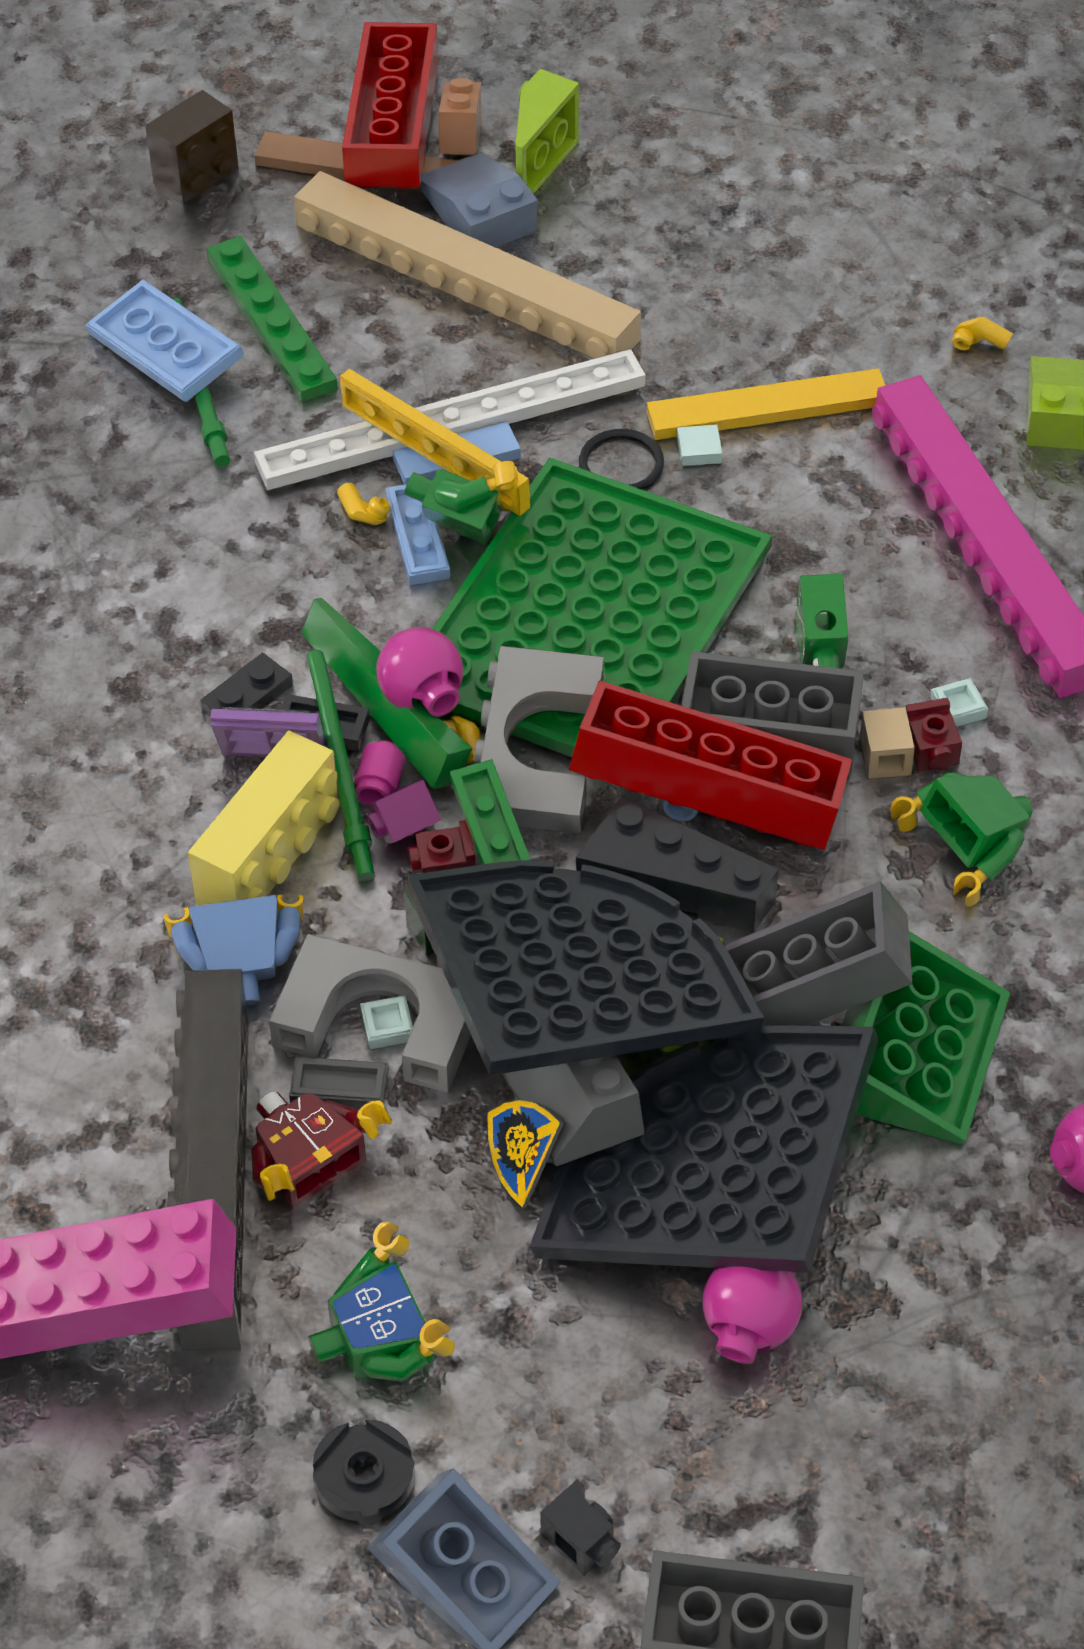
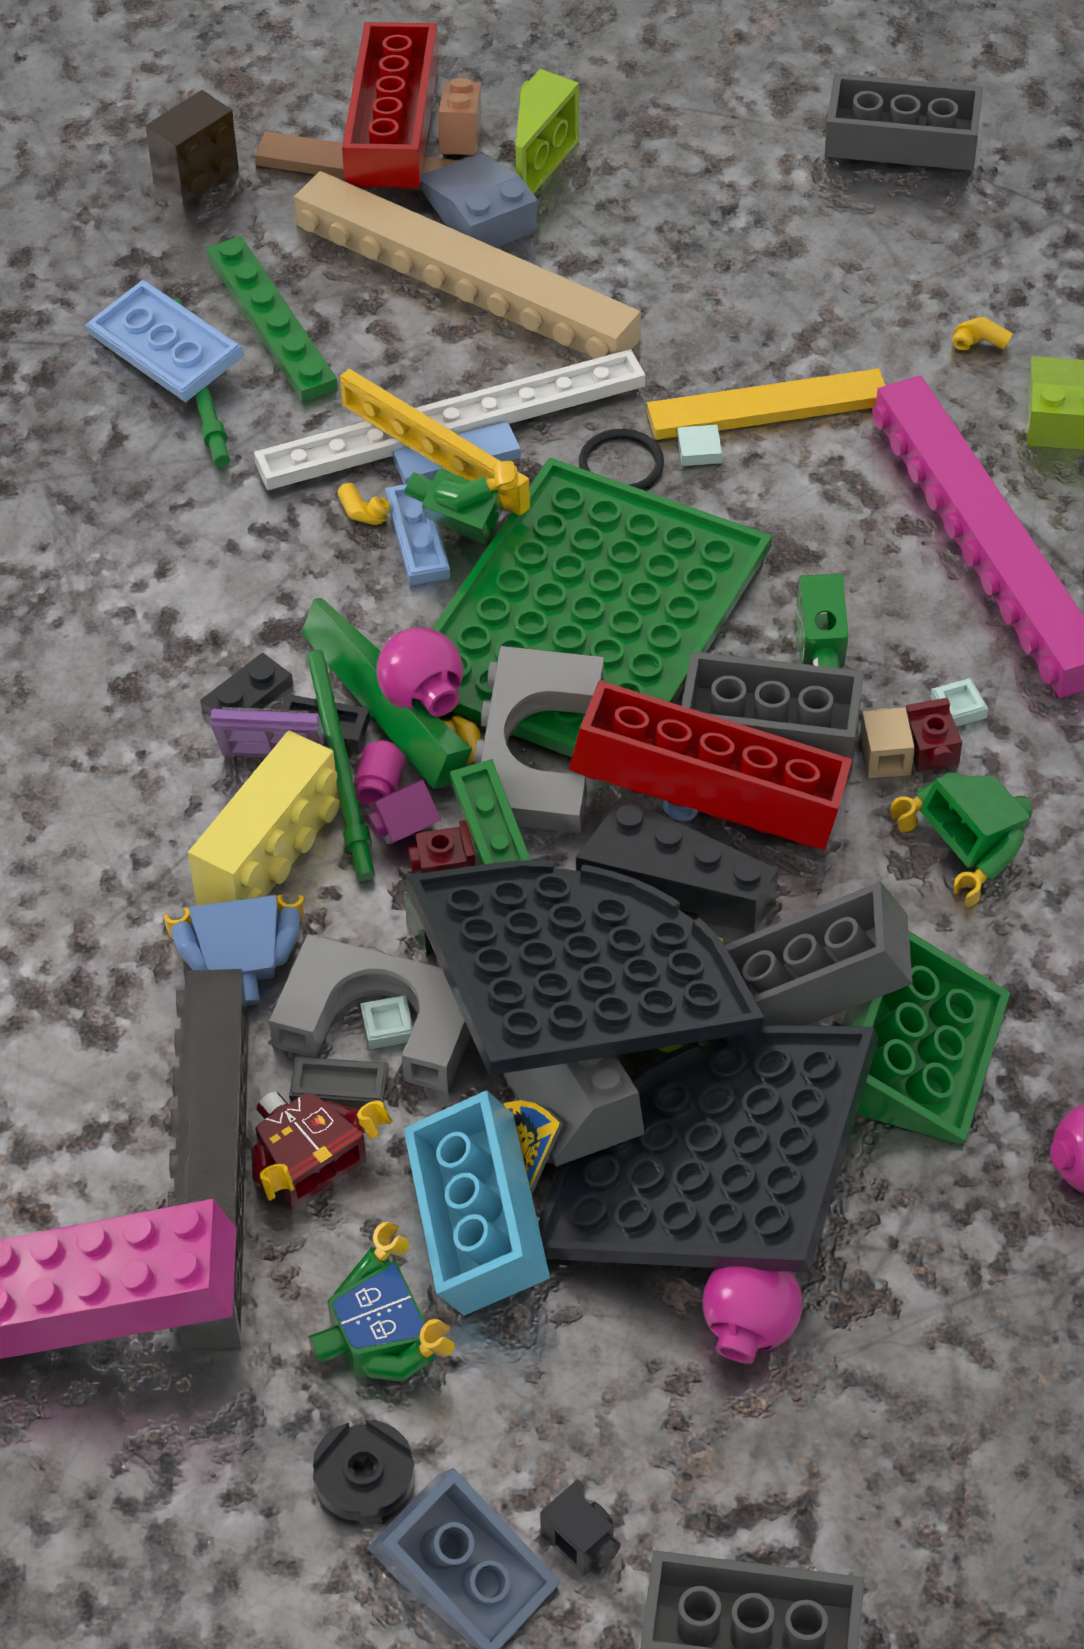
none -> medium azure brick [403,1090,550,1316]
none -> dark grey brick [824,73,983,171]

